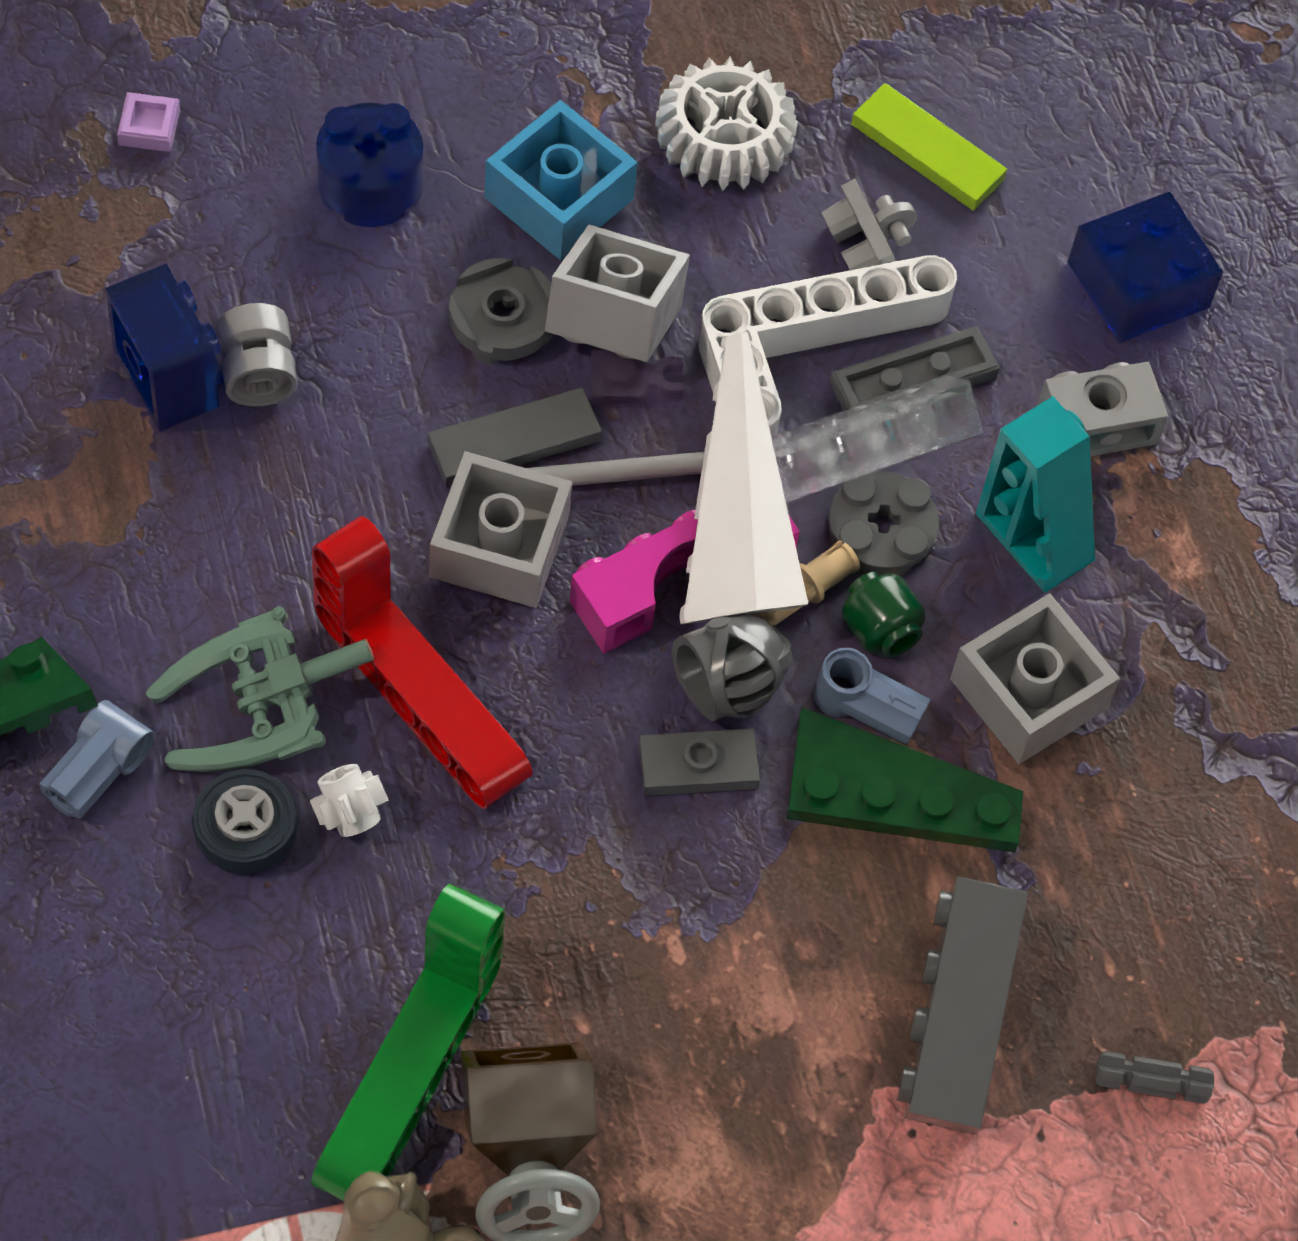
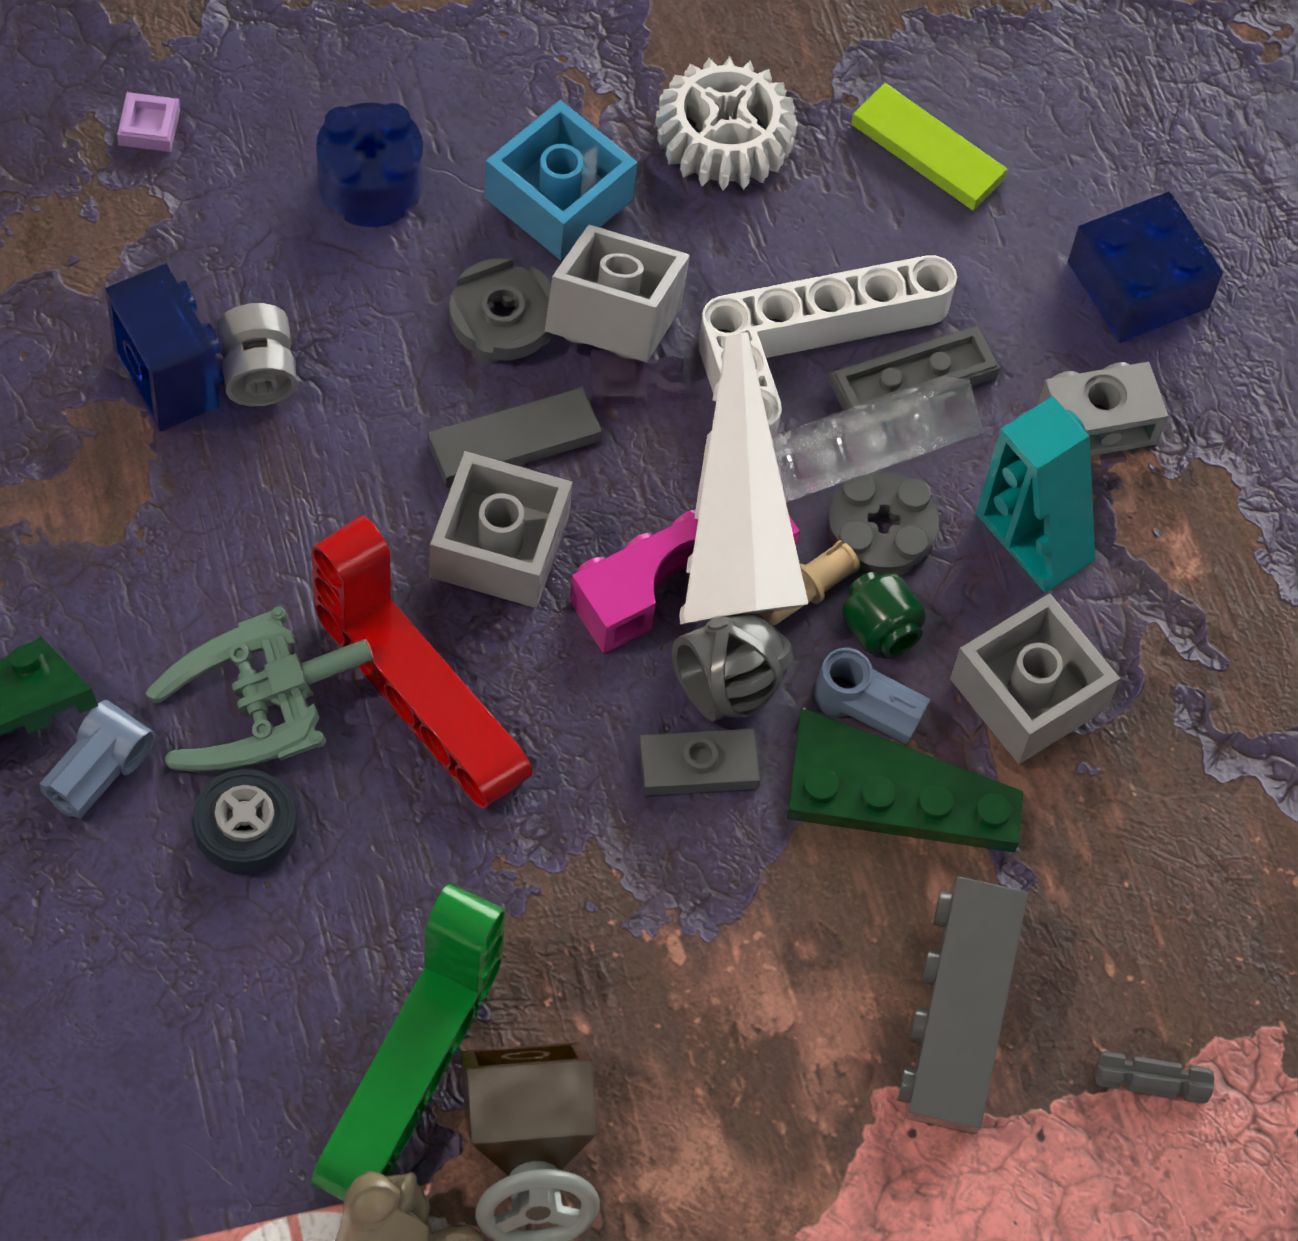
white gear [310,764,388,837] -> none
light grey bar [526,451,705,486] -> none
light grey hips [821,179,917,270] -> none

